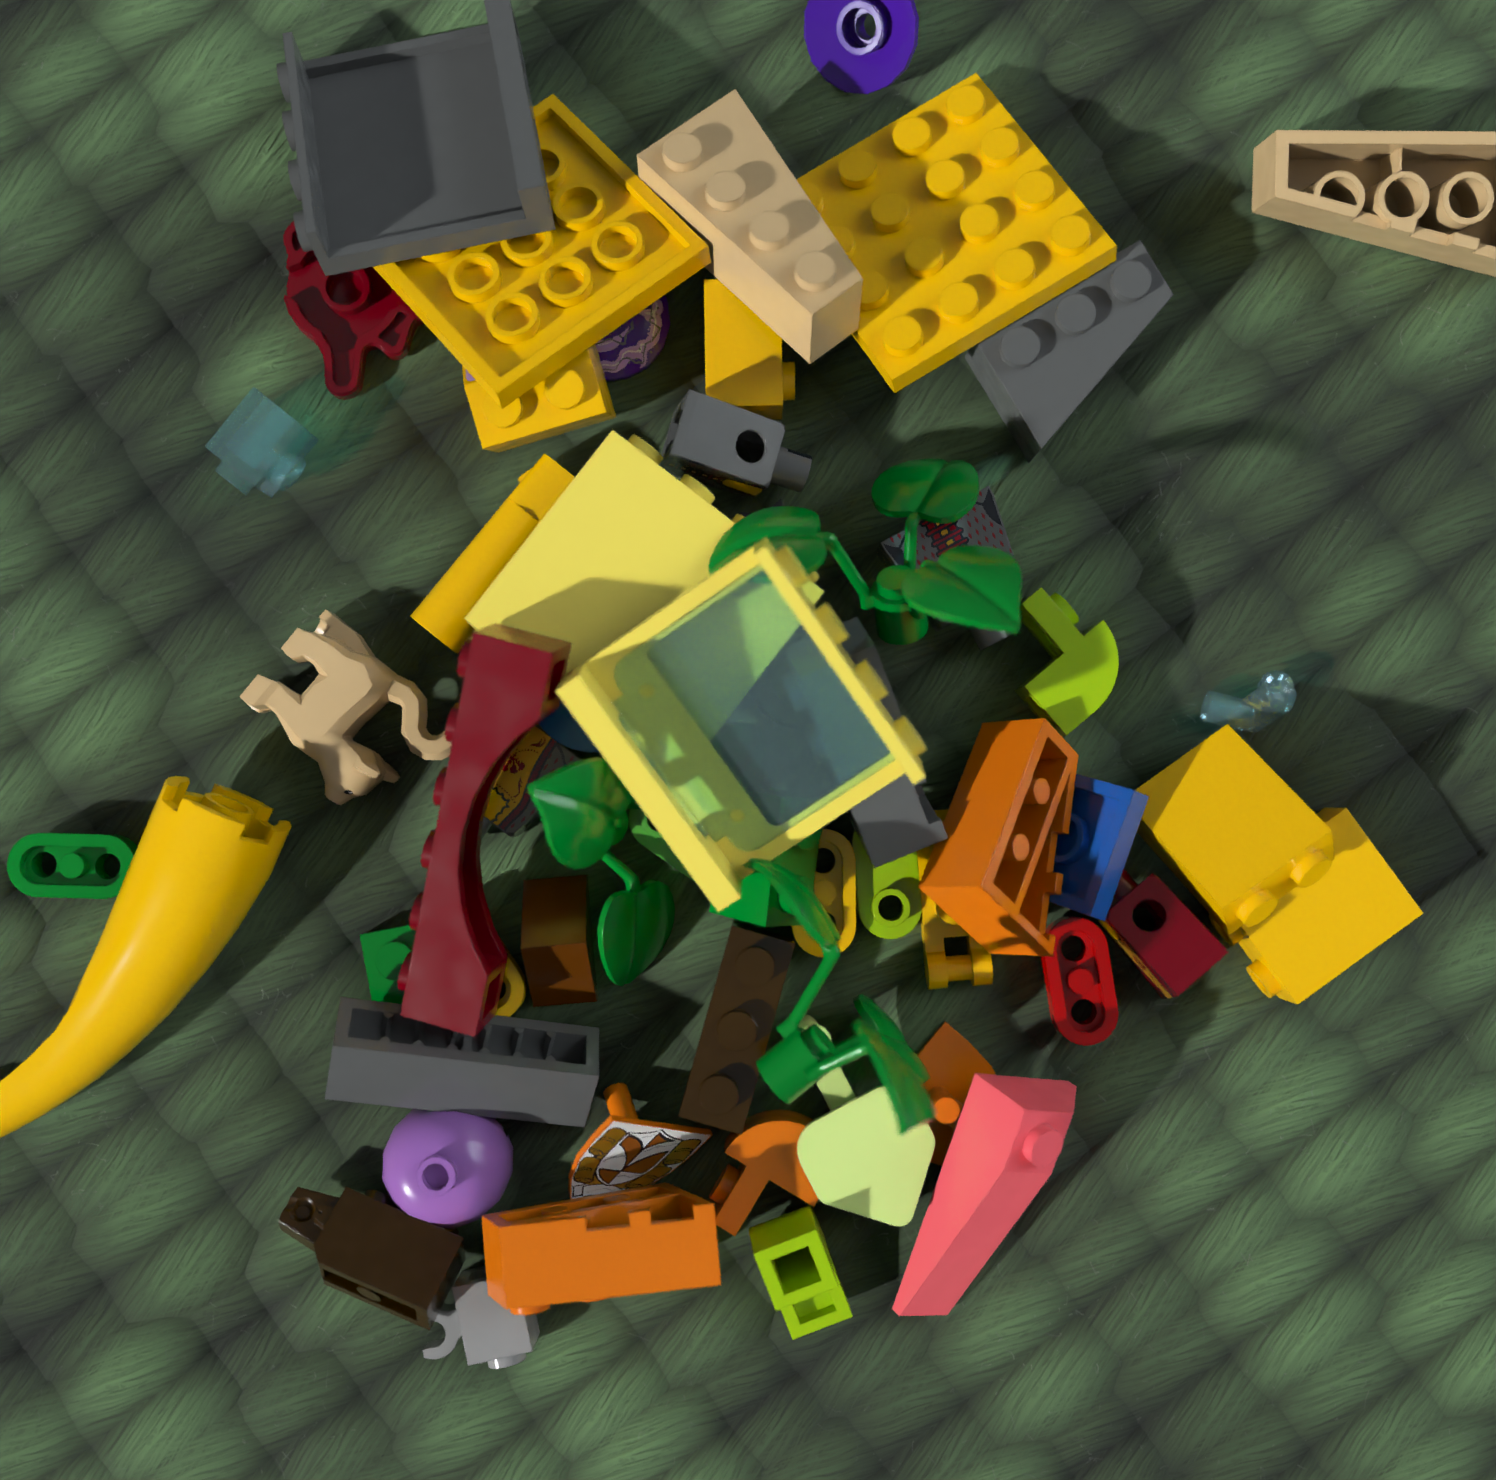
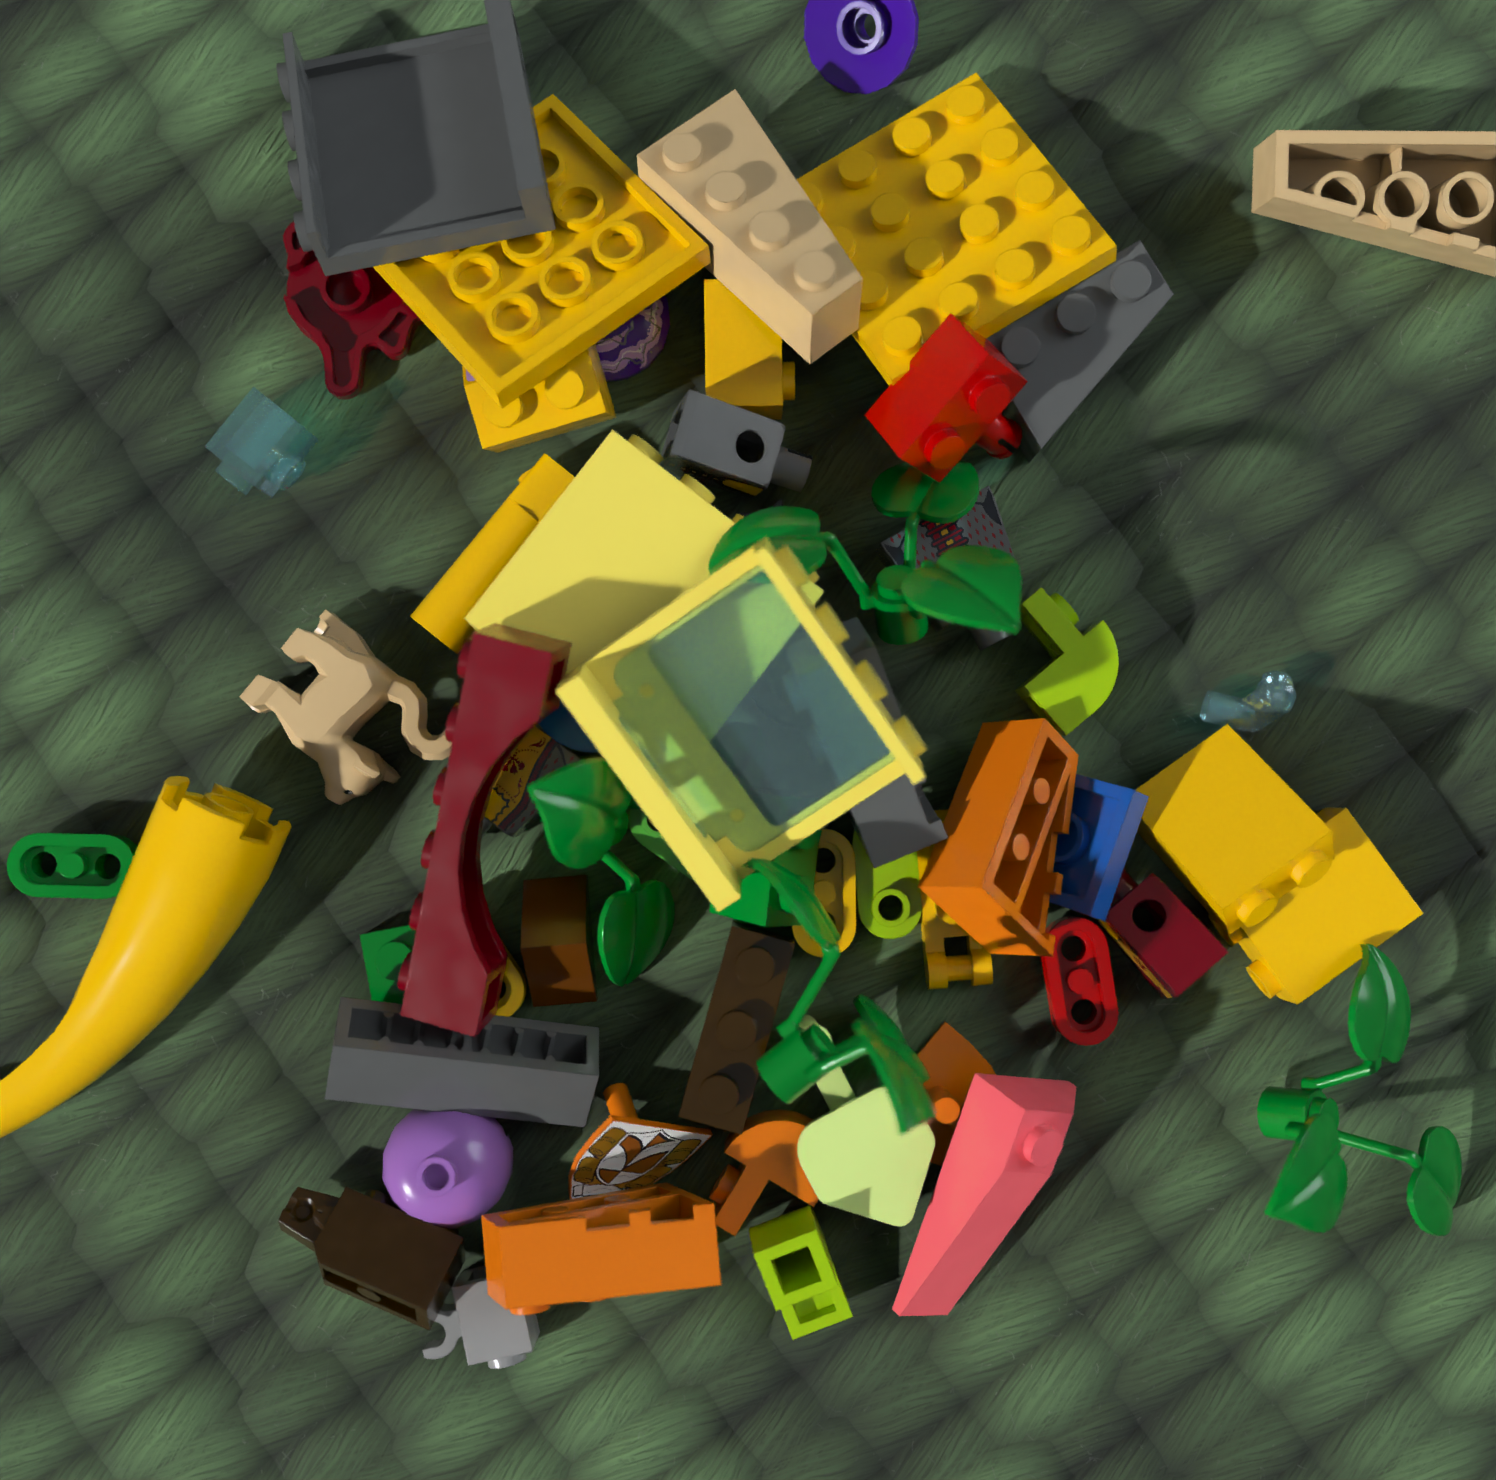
none -> red brick [865,313,1028,483]
none -> green plant [1257,944,1462,1236]

